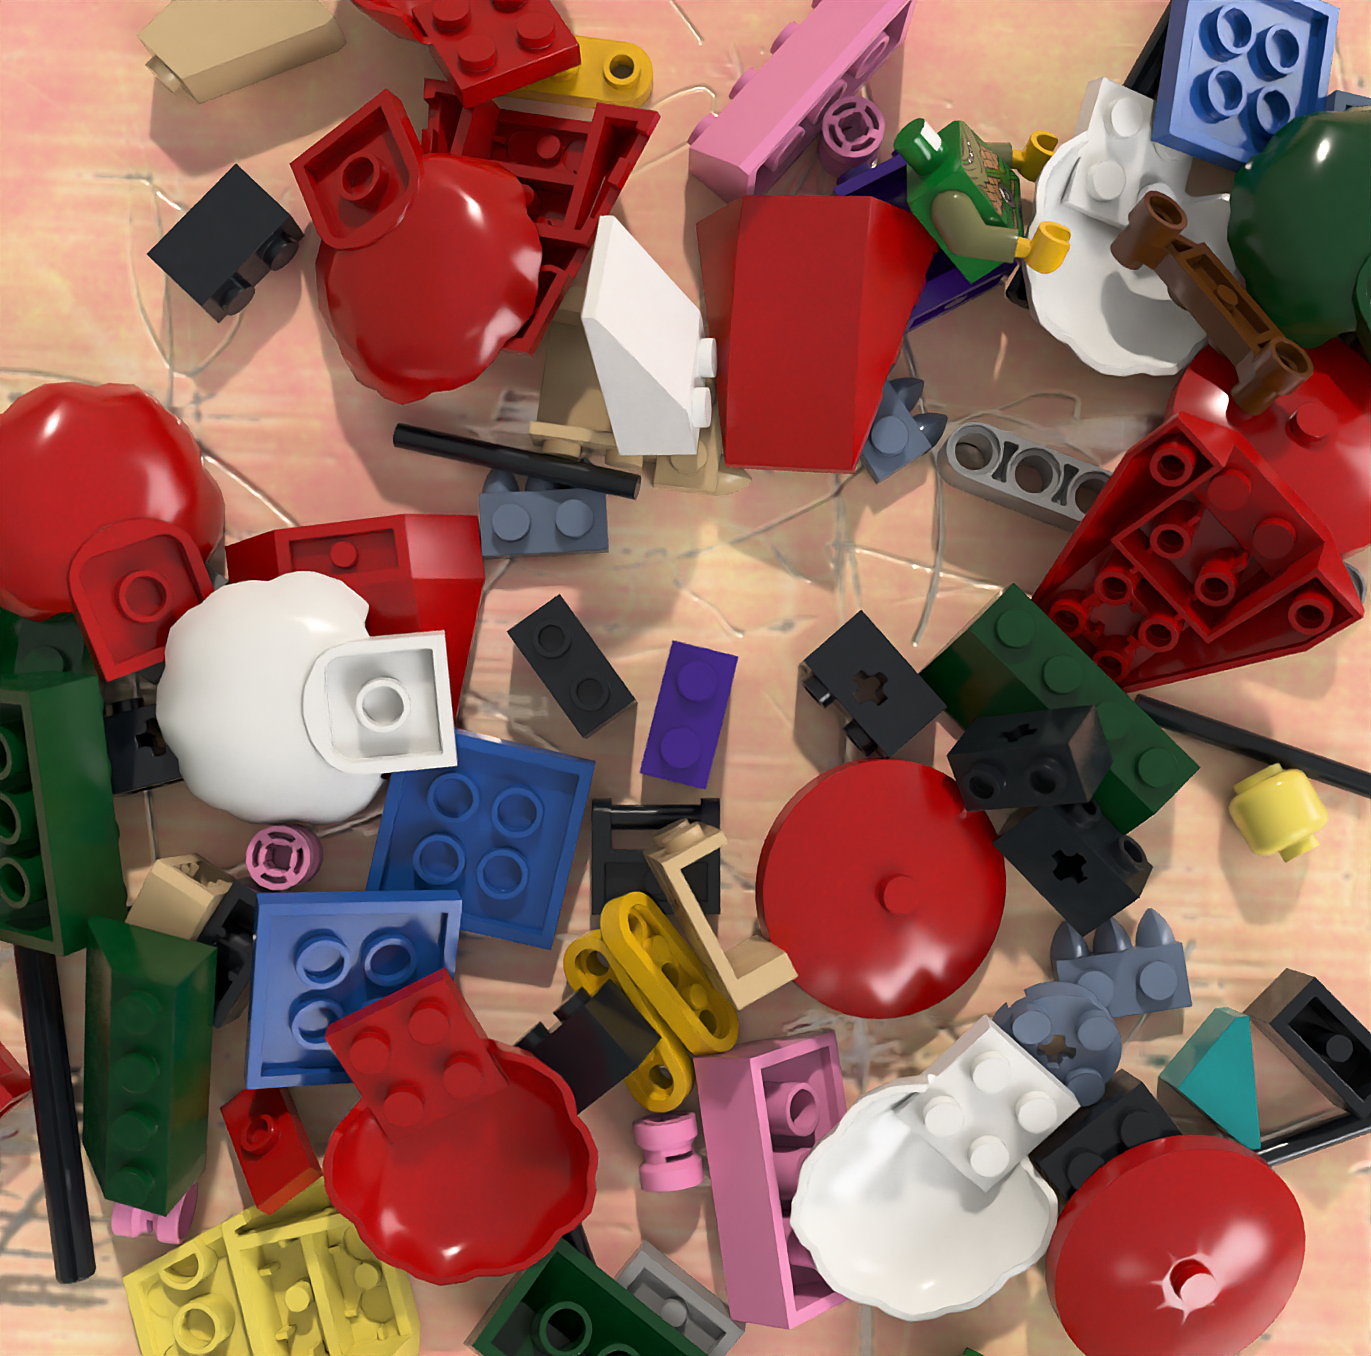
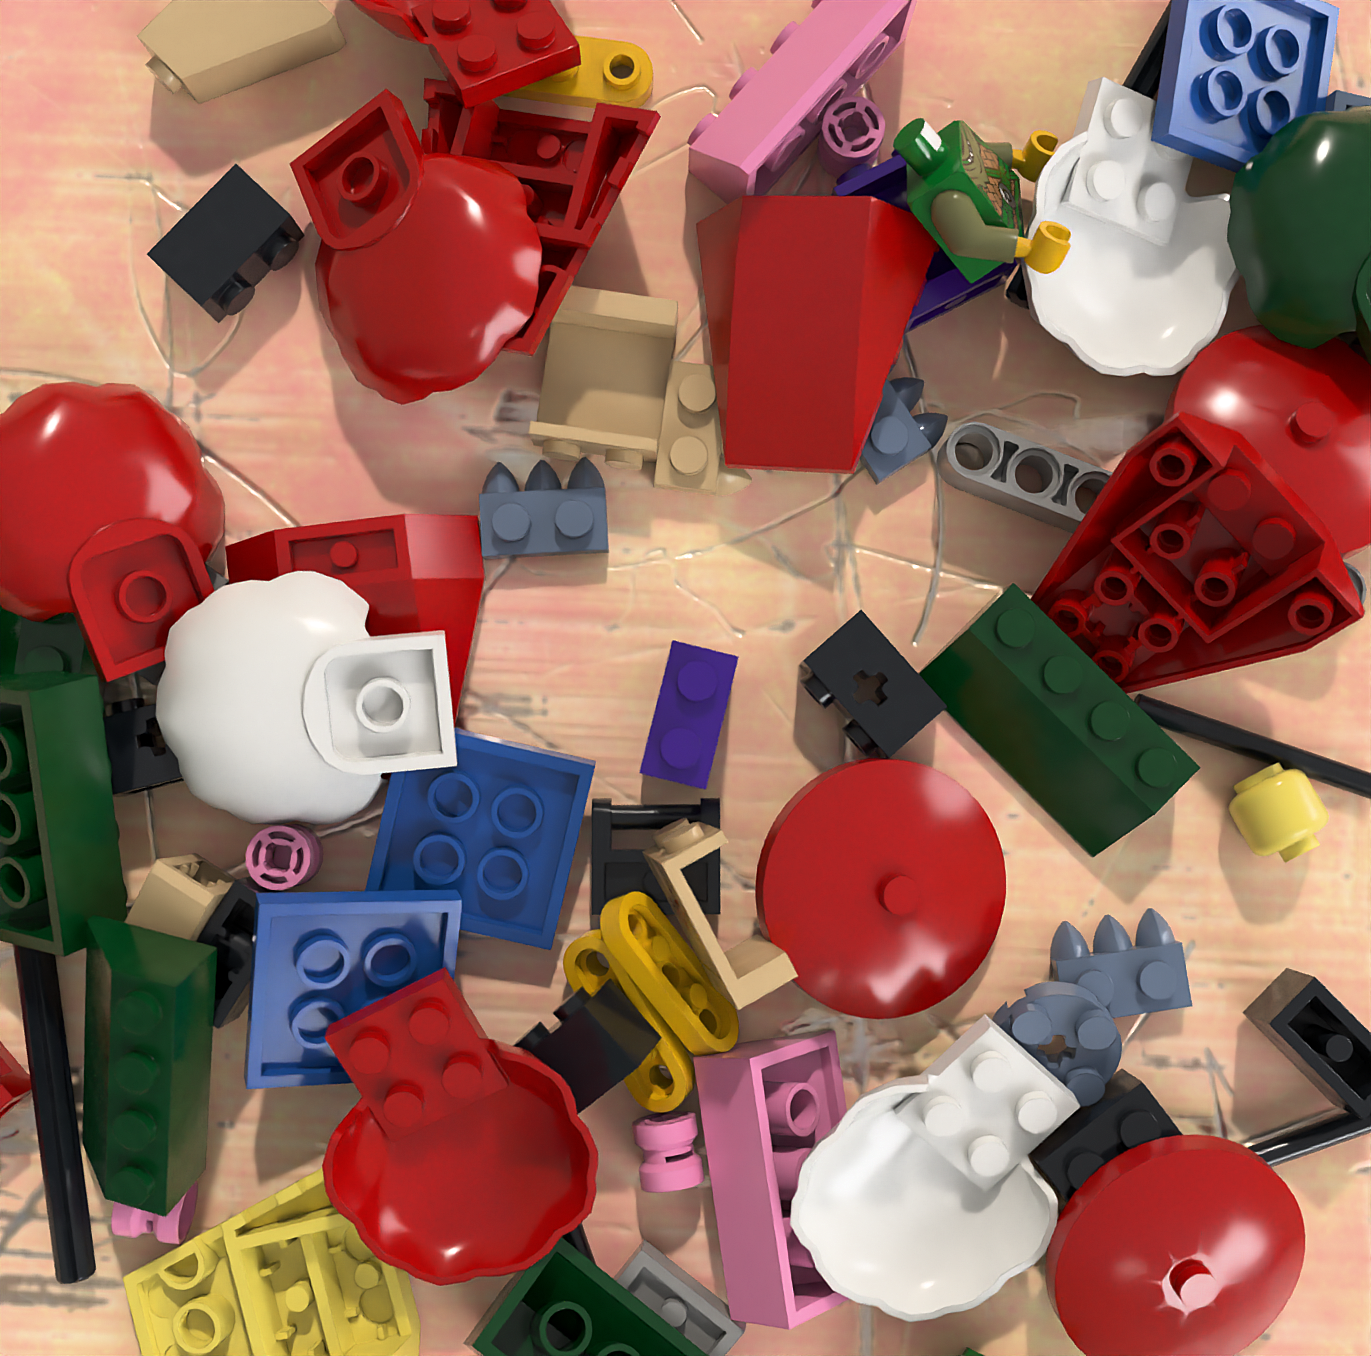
red plate [220,1087,323,1216] -> none
black bar [393,423,641,500] -> none
black brick [507,594,638,739] -> none
white slope [581,216,718,455] -> none
black brick [947,704,1113,812] -> none
black brick [992,796,1153,937] -> none
reddish brown plate [1110,191,1313,415] -> none
teal slope [1158,1007,1261,1150] -> none

